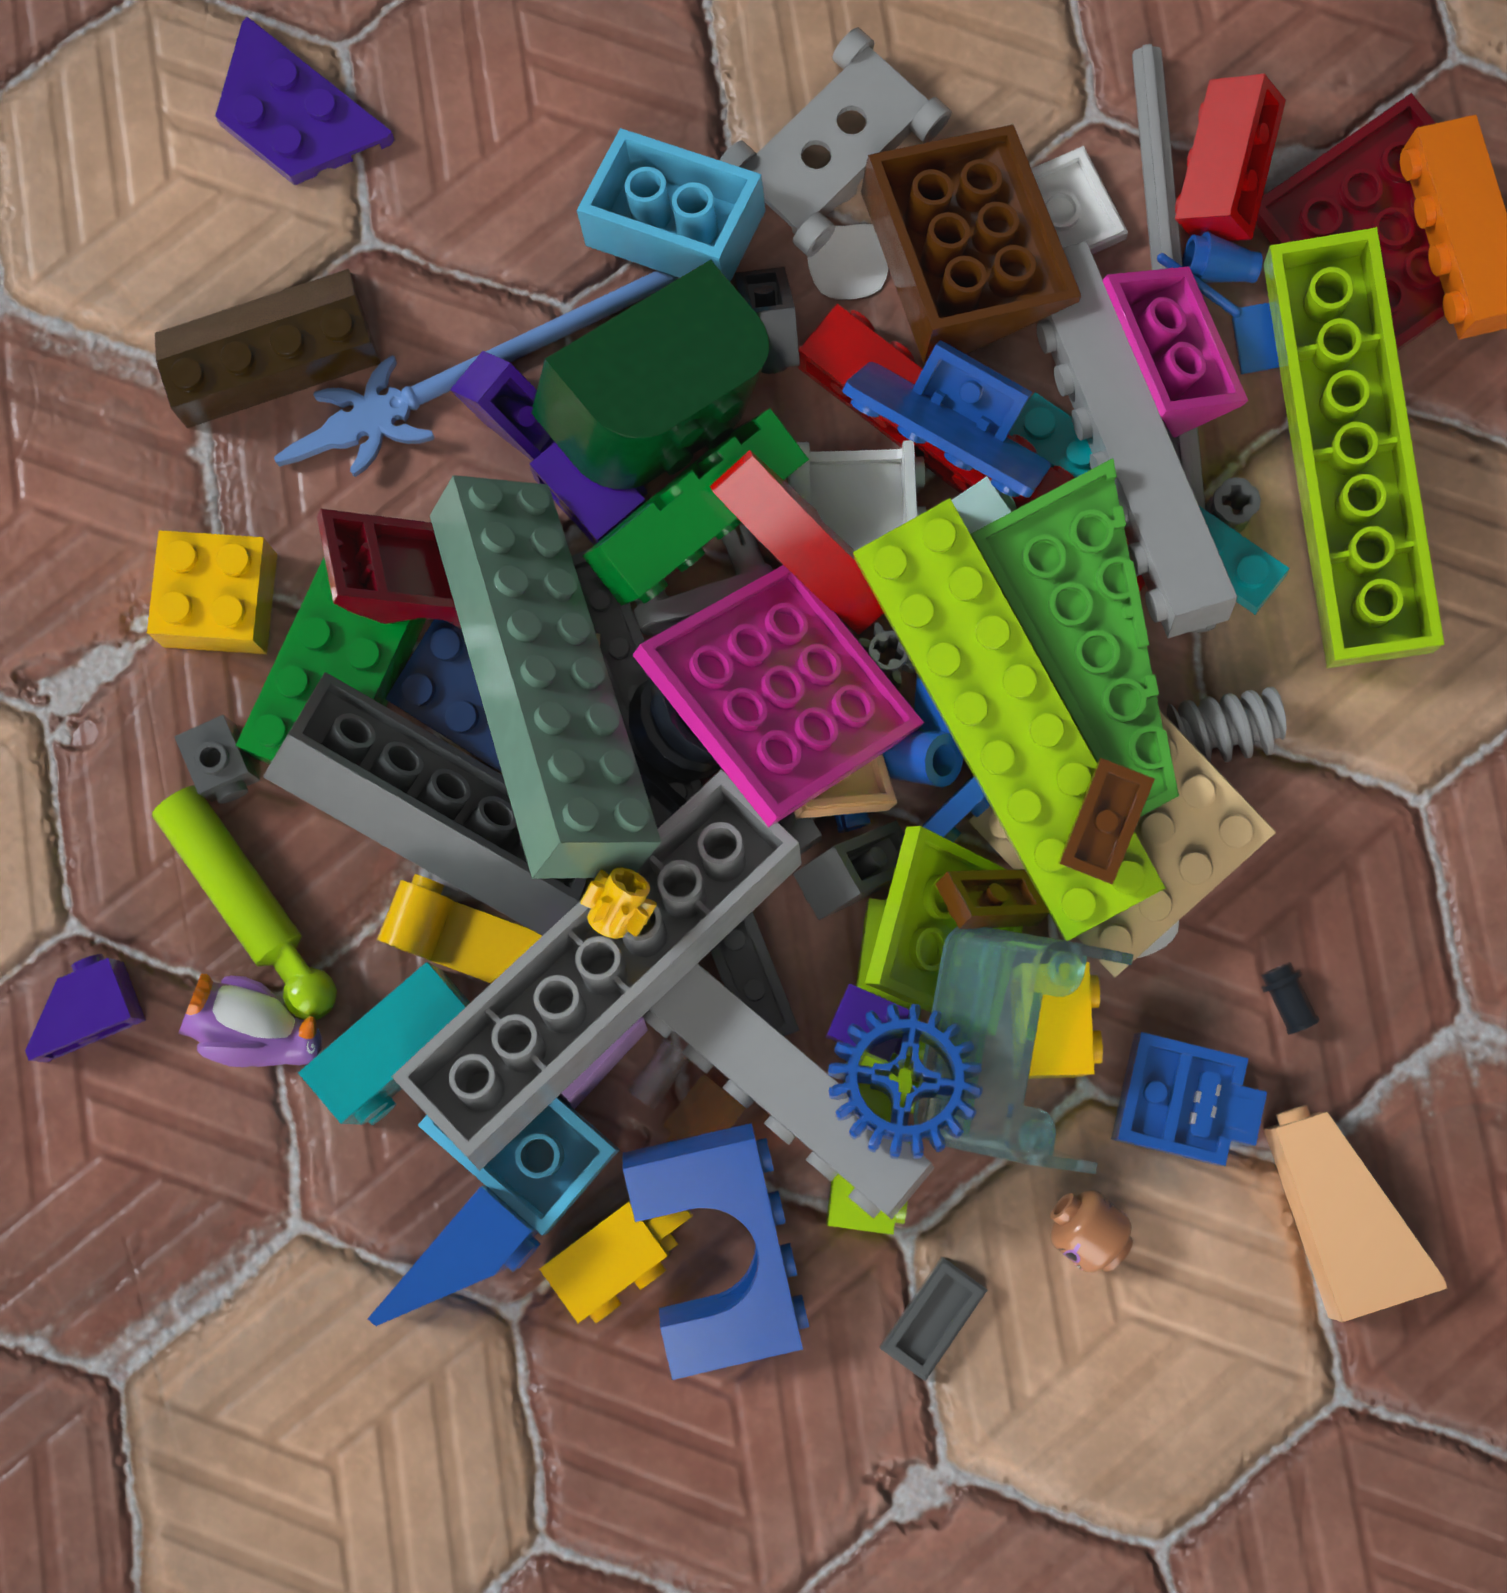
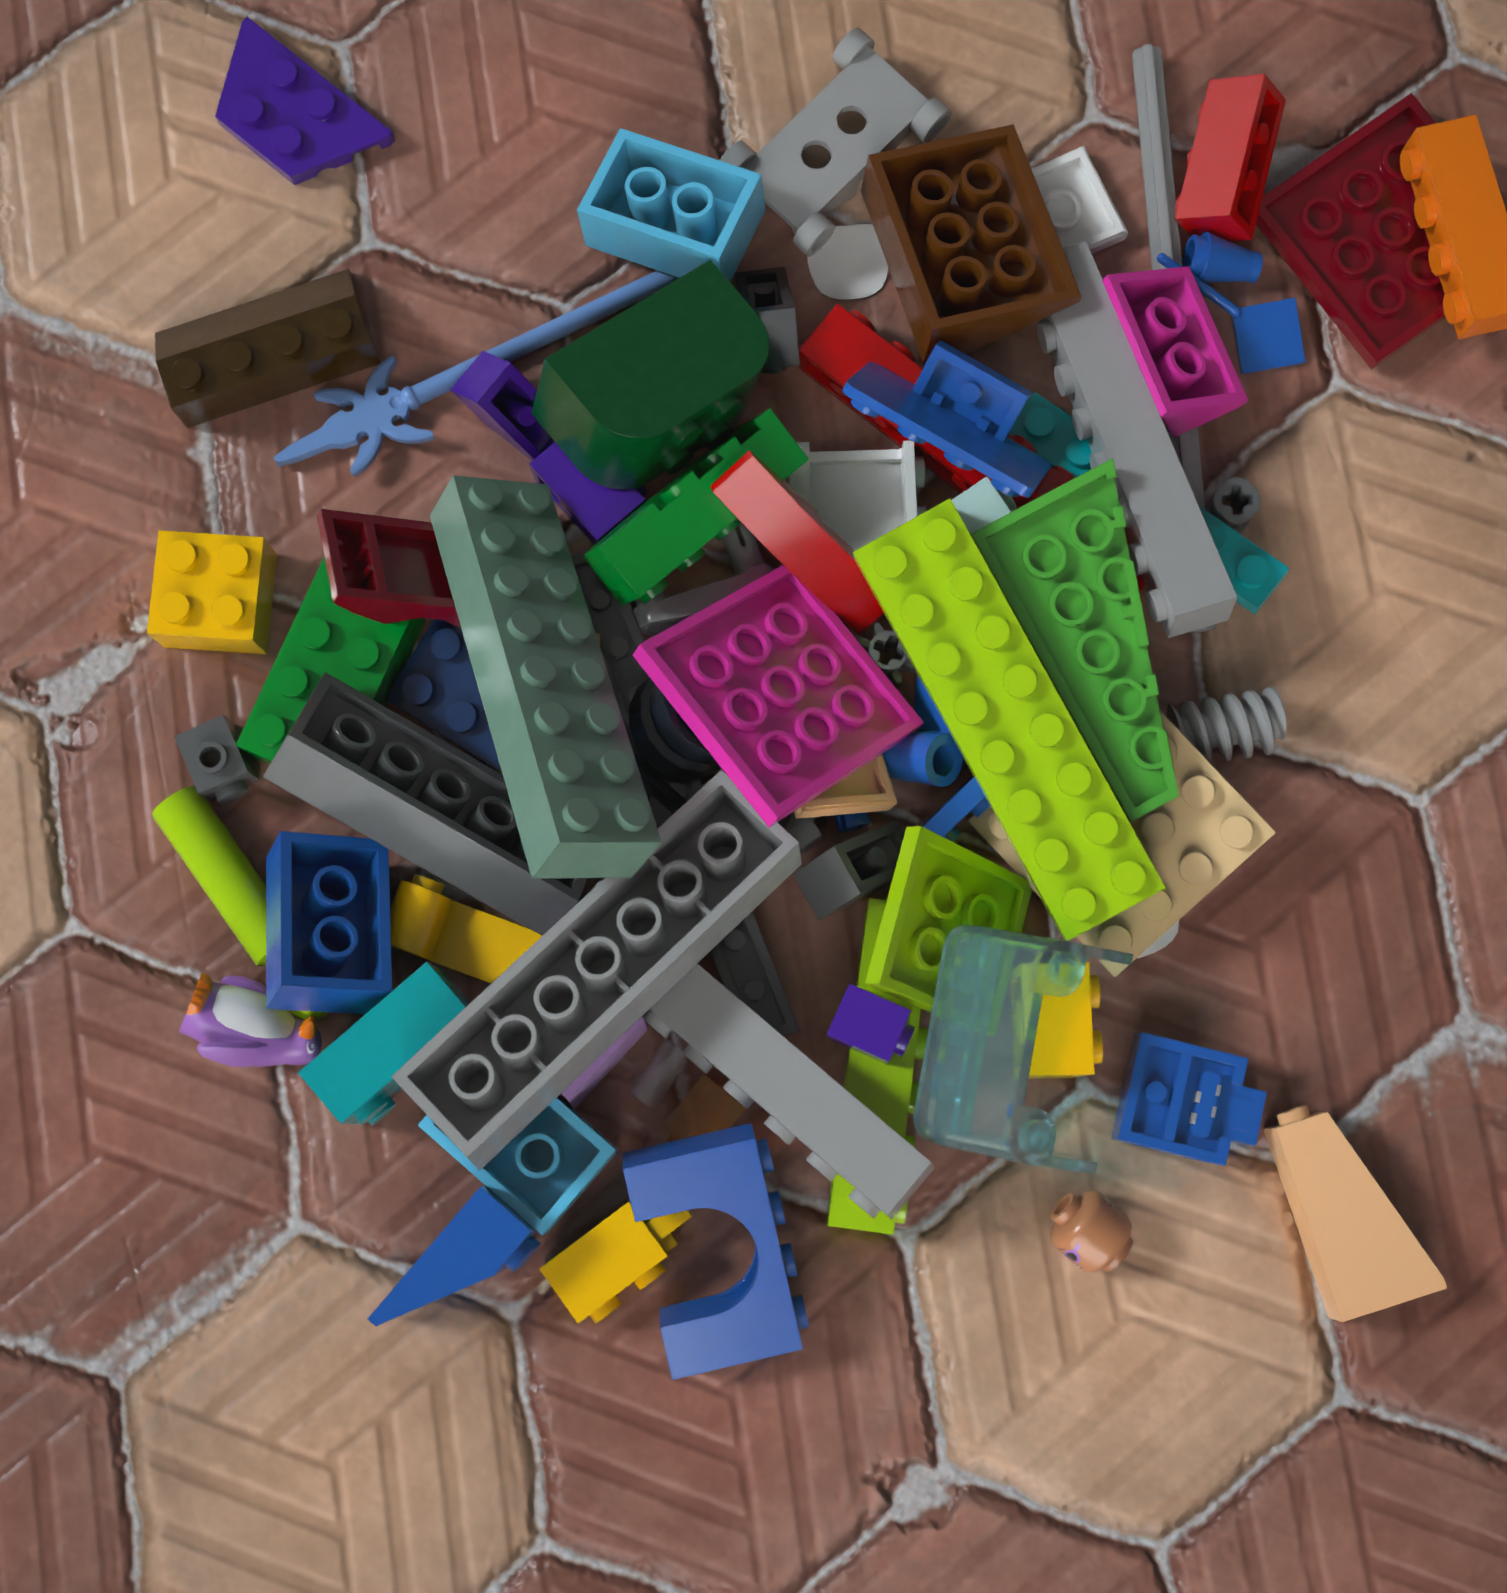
dark purple slope [25,954,146,1063] -> none
yellow gear [580,868,657,939] -> none
blue gear [828,1004,983,1159] -> none
dark grey tile [879,1256,988,1381] -> none
plate [935,869,1049,929] -> none
reddish brown plate [1058,758,1155,885] -> none
black pin [1261,962,1320,1035] -> none
lime brick [1263,227,1445,668] -> none
none -> blue brick [266,831,392,1014]

